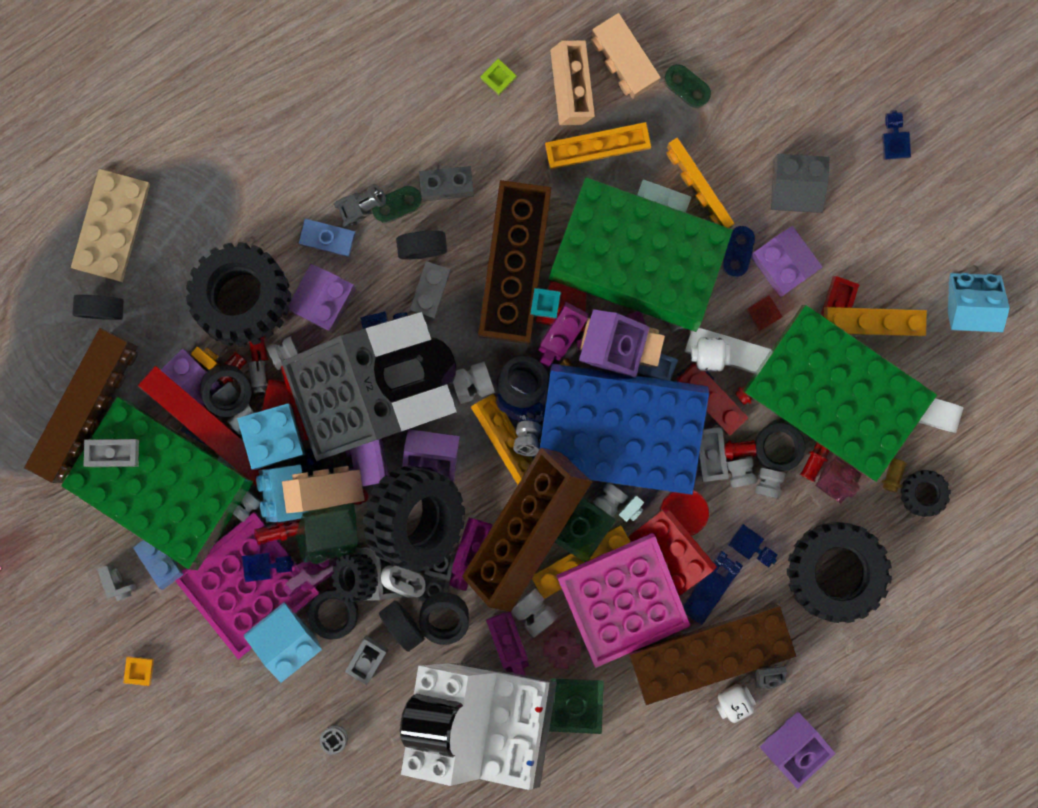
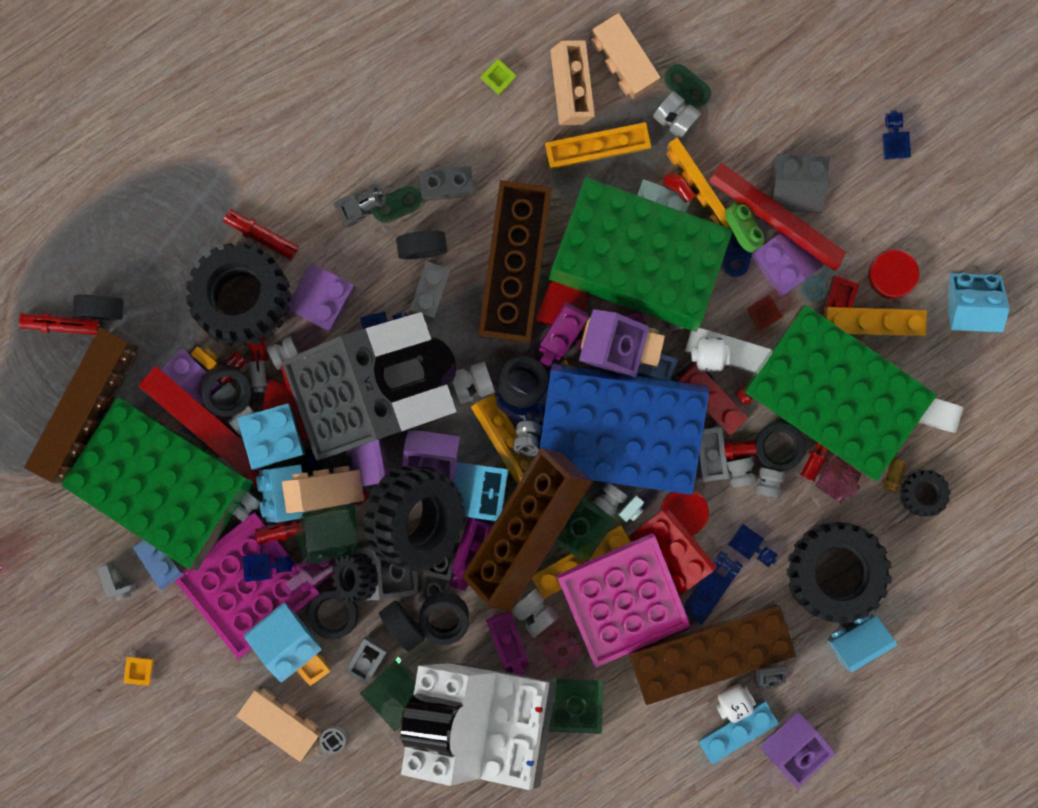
tan plate [71,169,150,282] -> none
light grey plate [84,439,139,467] -> none
medium blue plate [299,219,356,257] -> none
white beam [381,565,426,598] -> none
teal tile [531,288,561,319] -> none
none -> red pin [19,313,100,335]
none -> red pin [223,208,299,260]
none -> light nougat brick [236,688,321,762]
none -> light orange plate [297,653,331,686]
none -> clear green slope [359,657,432,731]
none -> medium azure slope [454,462,508,521]
none -> light grey wheel [653,91,702,140]
none -> red arm [663,173,696,203]
none -> medium azure plate [698,701,779,764]
none -> red tile [709,162,846,271]
none -> bright green plate [725,202,764,252]
none -> clear light blue cone [800,276,827,302]
none -> medium azure slope [827,614,898,672]
none -> red head [868,249,919,299]

